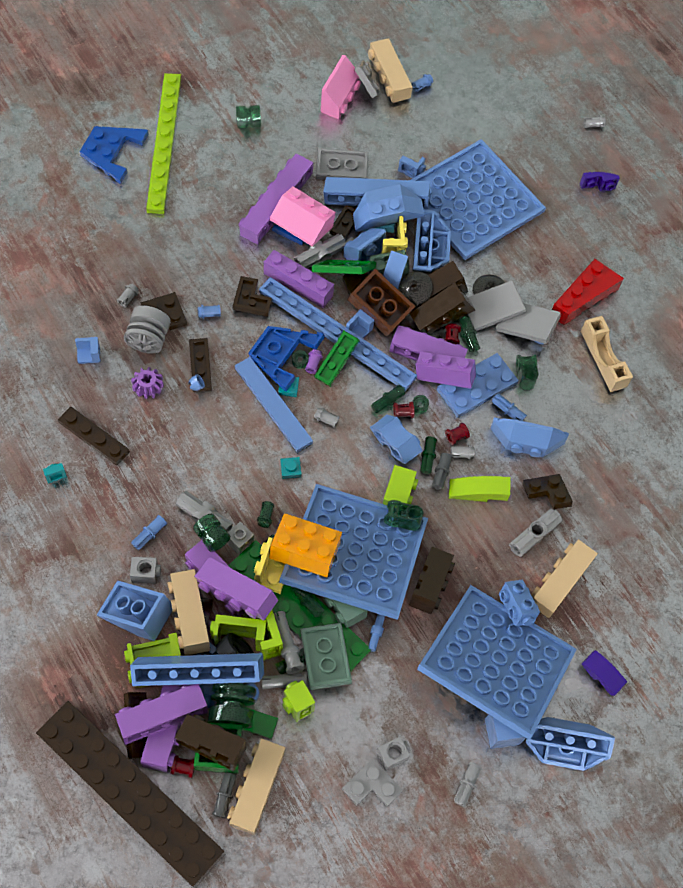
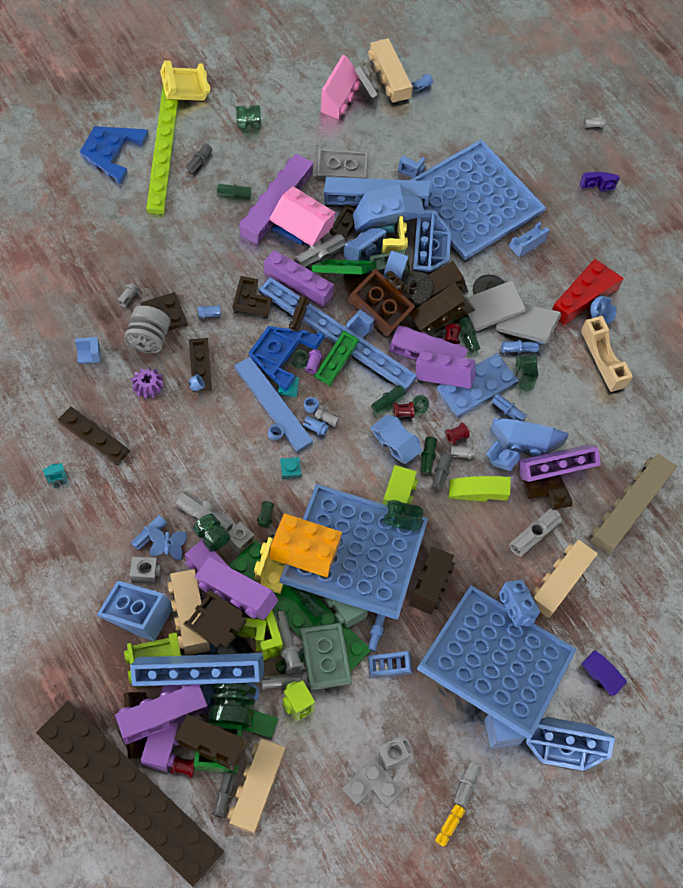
none -> medium blue piece [148,527,187,560]
none -> light yellow panel [160,60,210,101]
none -> dark brown plate [183,590,247,649]
none -> dark grey axle [186,143,213,173]
none -> clear green axle [217,184,252,199]
none -> medium blue hinge [267,424,284,441]
none -> dark brown axle [289,296,310,331]
none -> medium blue pin [303,416,329,436]
none -> medium blue hinge [304,397,319,413]
none -> medium blue slope [368,651,413,677]
none -> dark brown gear [386,271,410,294]
none -> yellow axle [435,804,465,847]
none -> medium blue bracket [486,441,521,471]
none -> medium blue axle [501,340,539,354]
none -> medium blue hinge [508,222,549,258]
none -> medium lavender brick [518,444,601,482]
none -> medium blue hair [590,296,617,324]
none -> dark tan brick [590,453,677,556]

